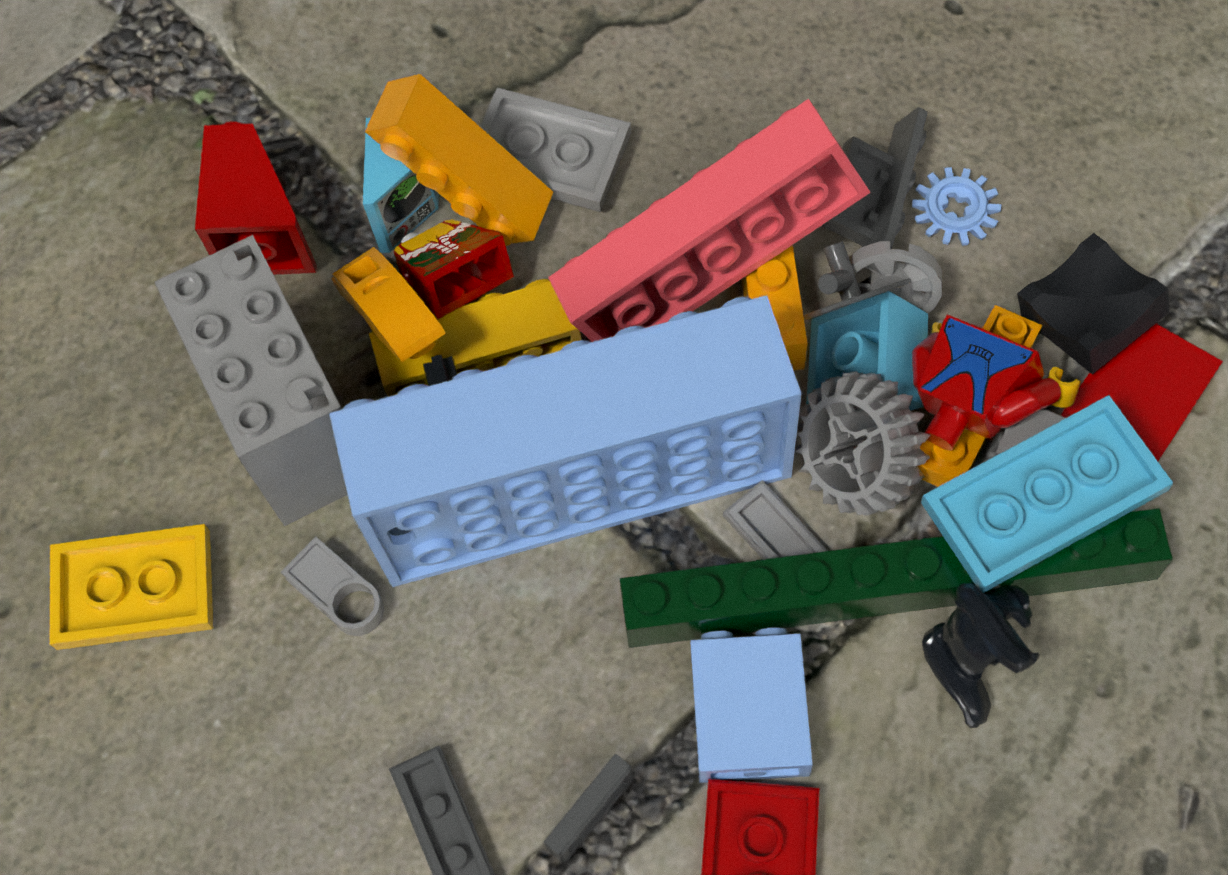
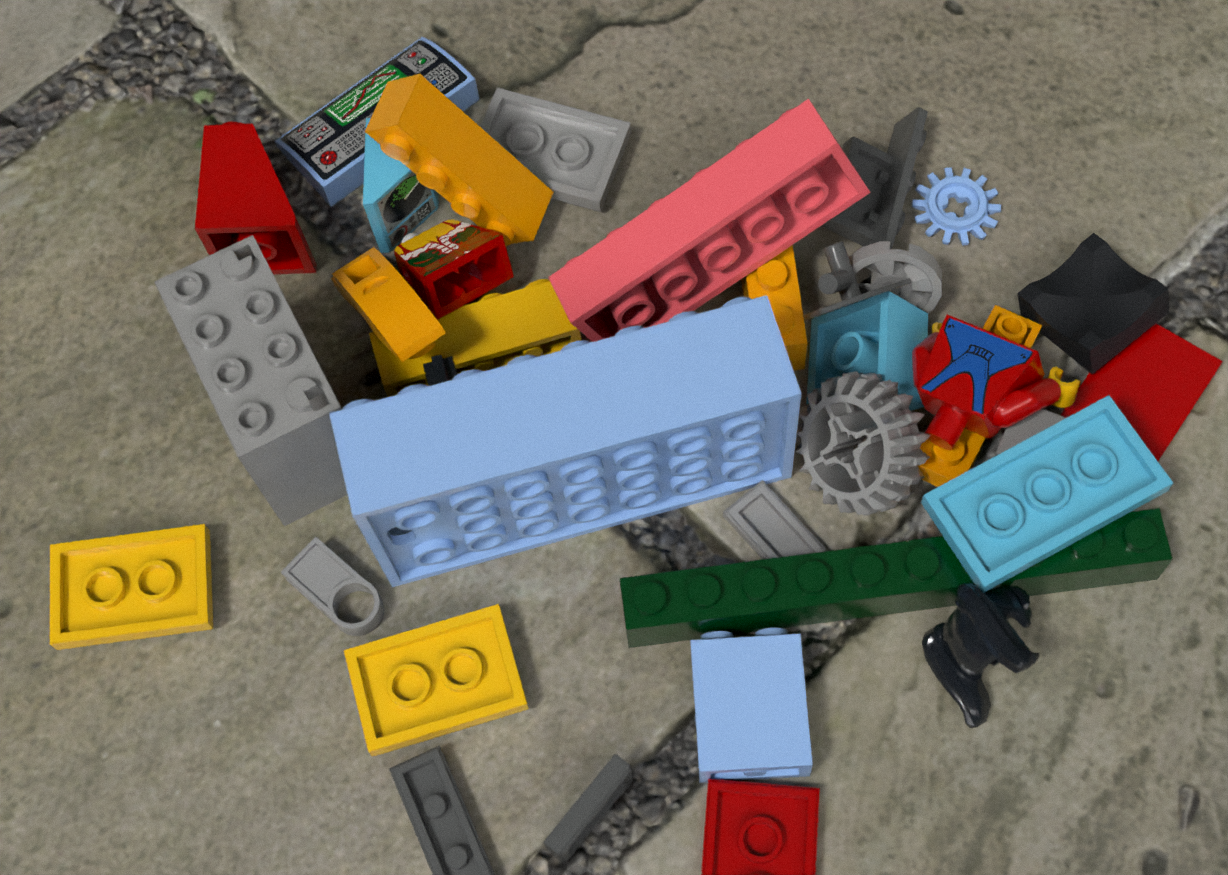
none -> slope [274,37,480,207]
none -> yellow plate [344,604,529,757]

